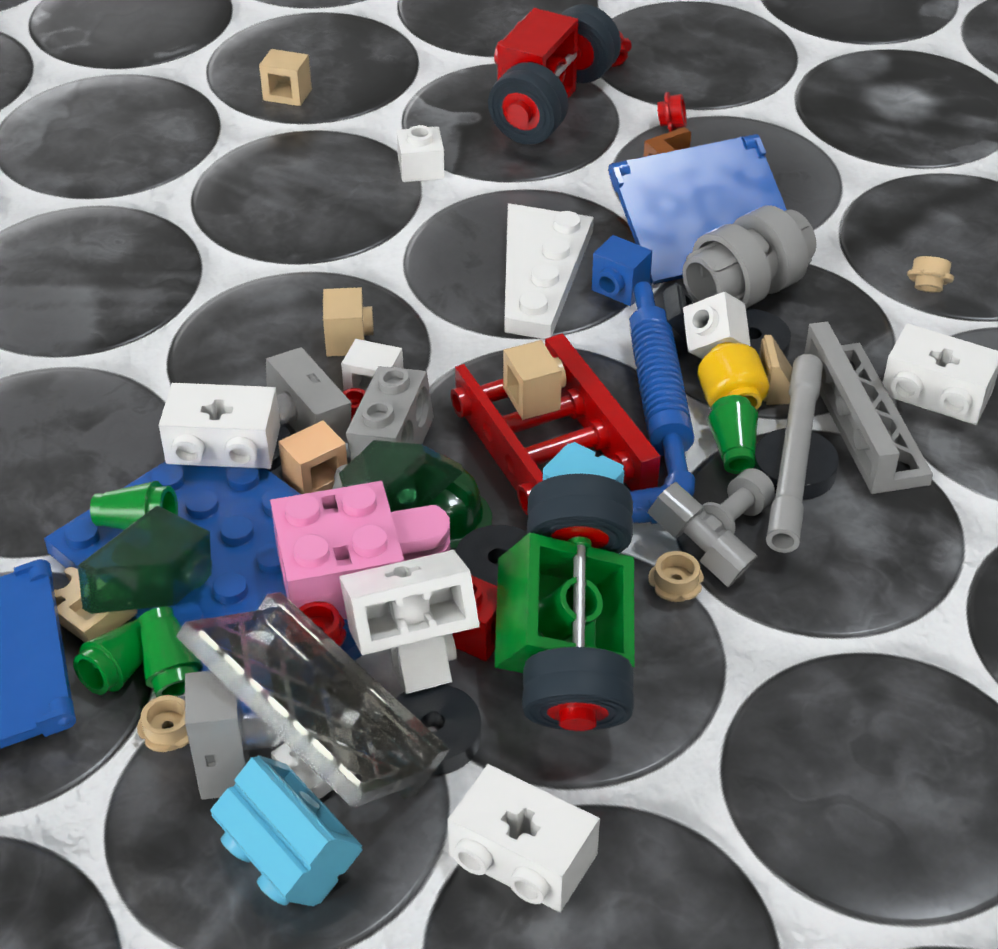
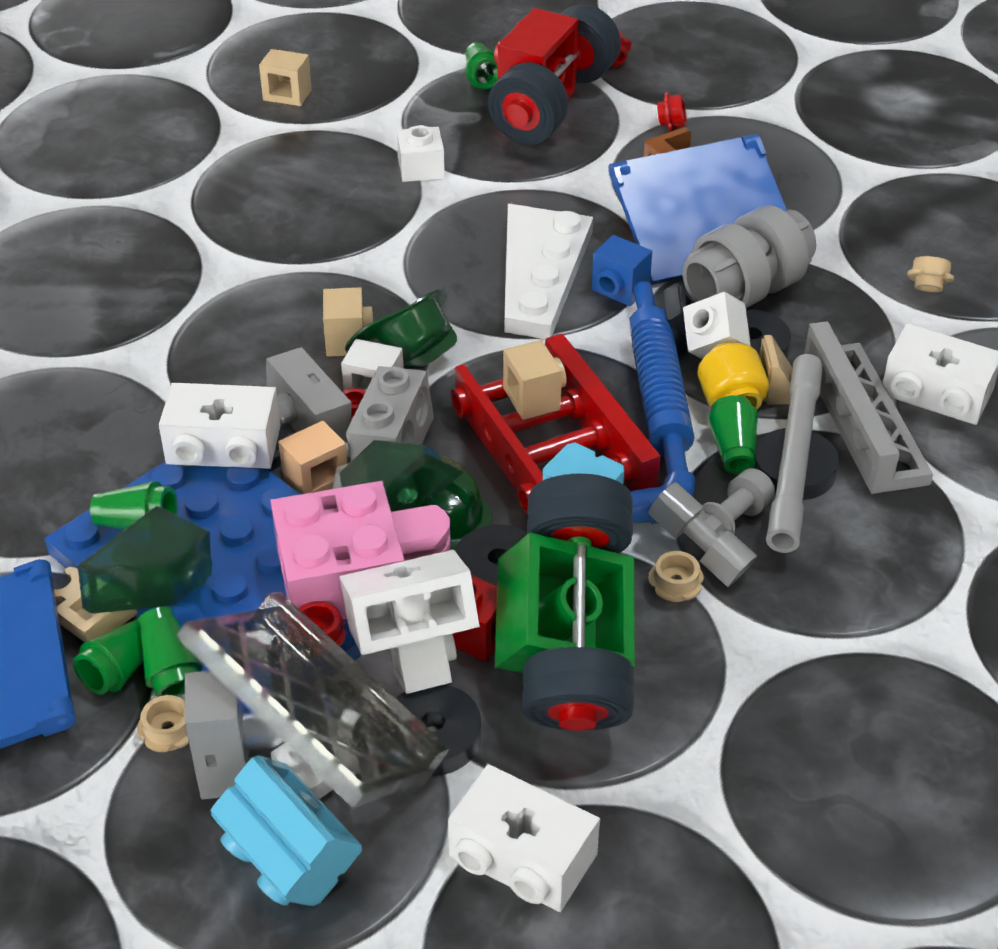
none -> dark green piece [345,290,457,368]
none -> green cone [465,42,498,89]

